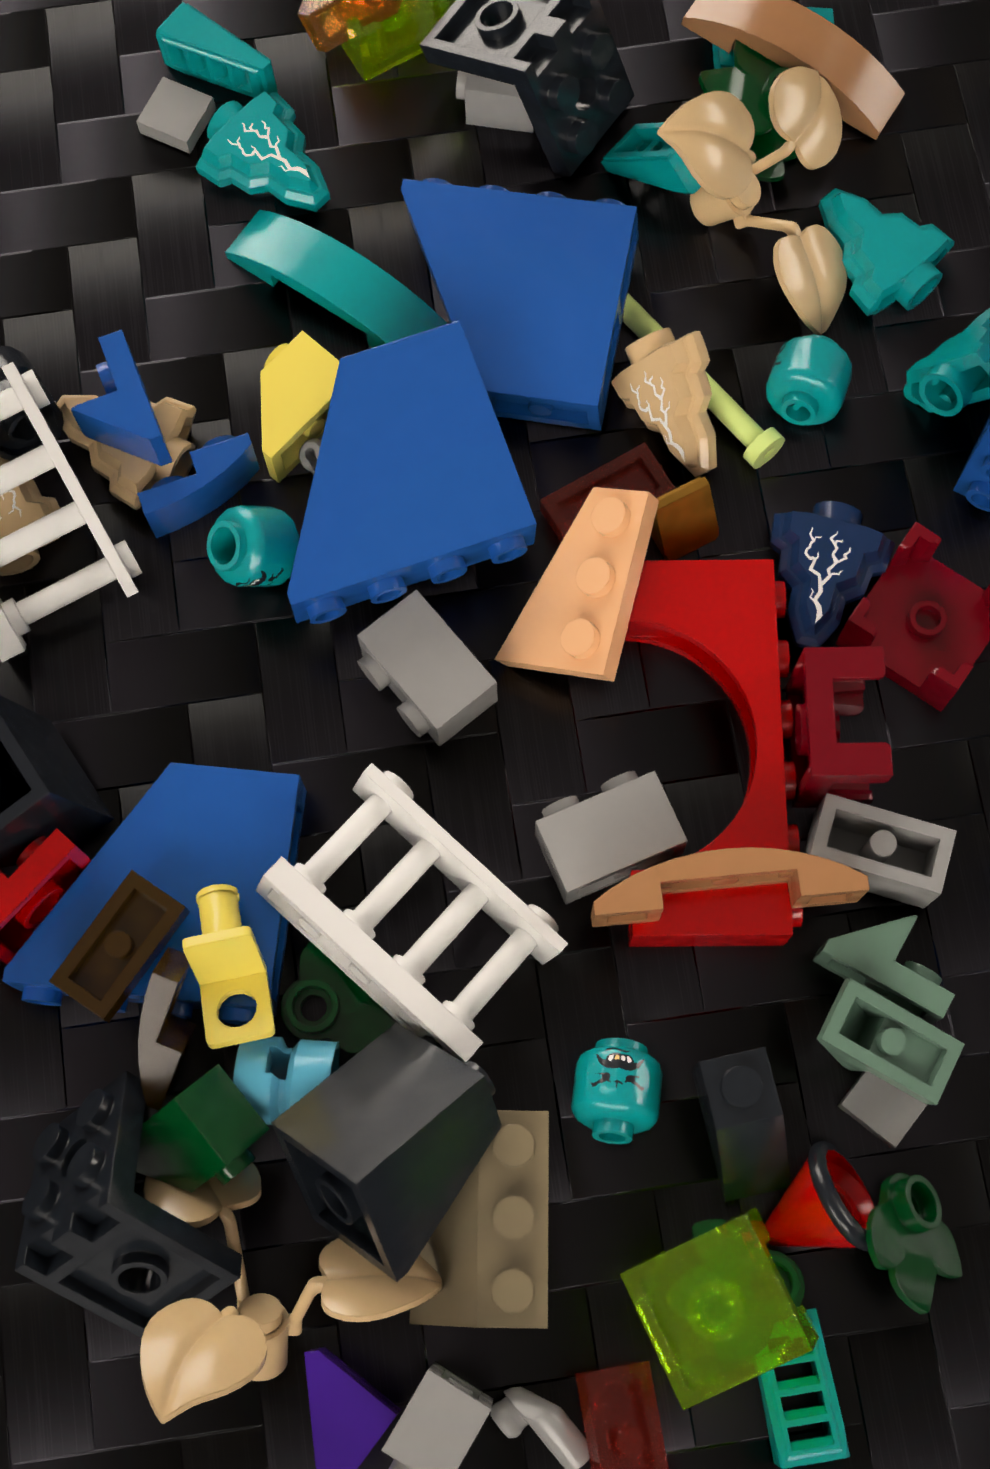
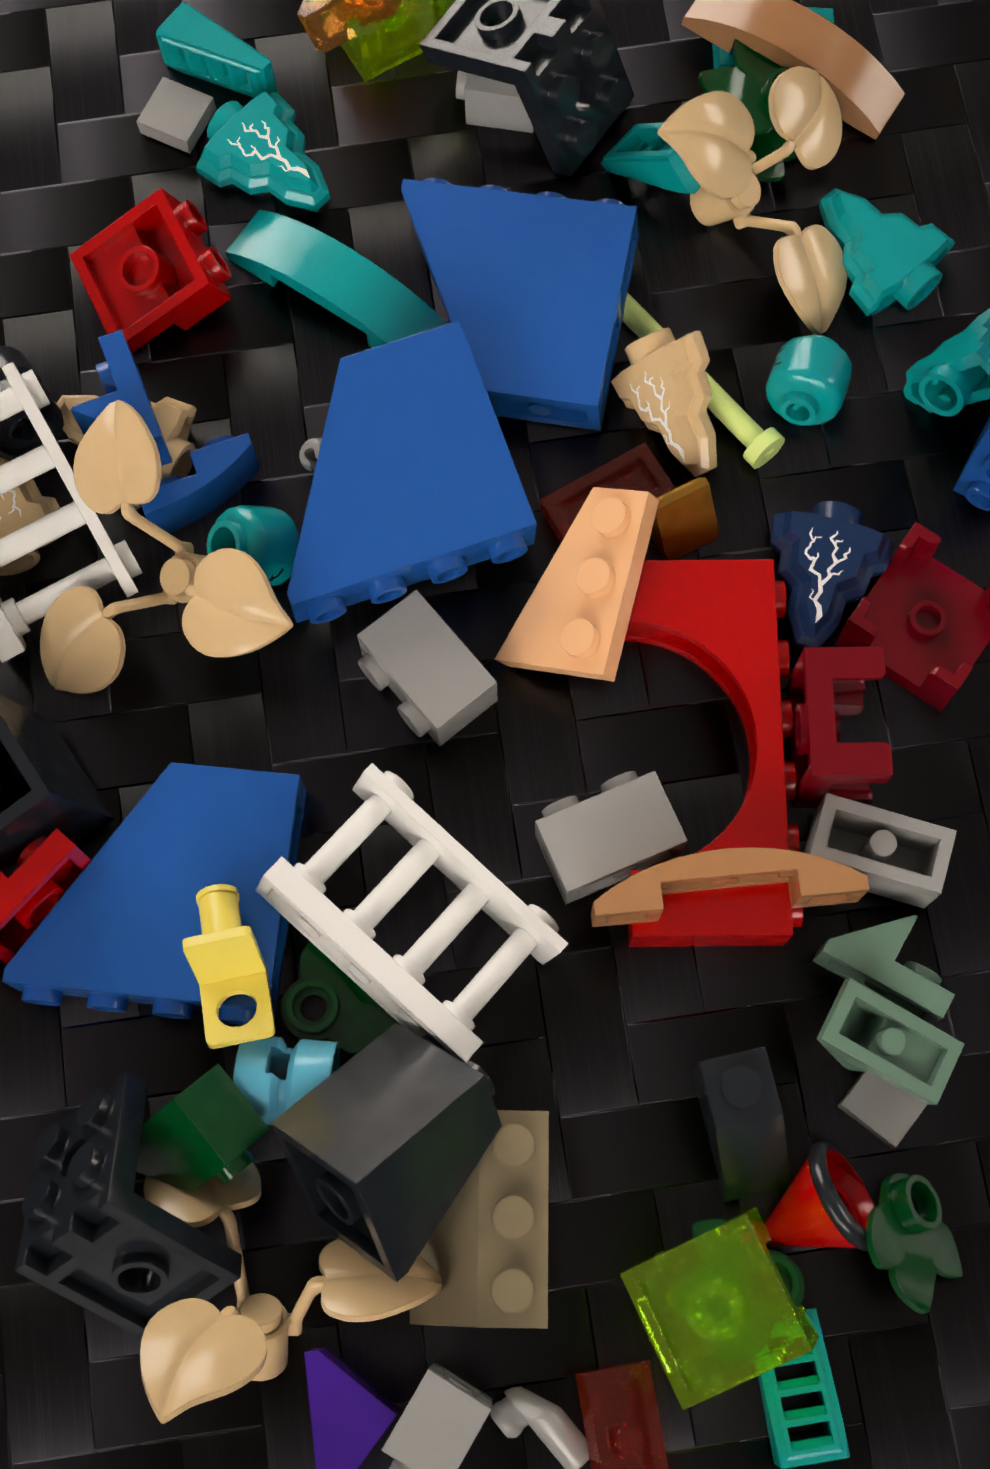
dark brown plate [49,870,190,1023] -> none
dark brown slope [138,947,197,1111] -> none
light yellow slope [260,330,339,483] -> none
teal head [571,1038,663,1144] -> none
none -> tan plant [40,400,293,694]
none -> red plate [69,188,232,353]

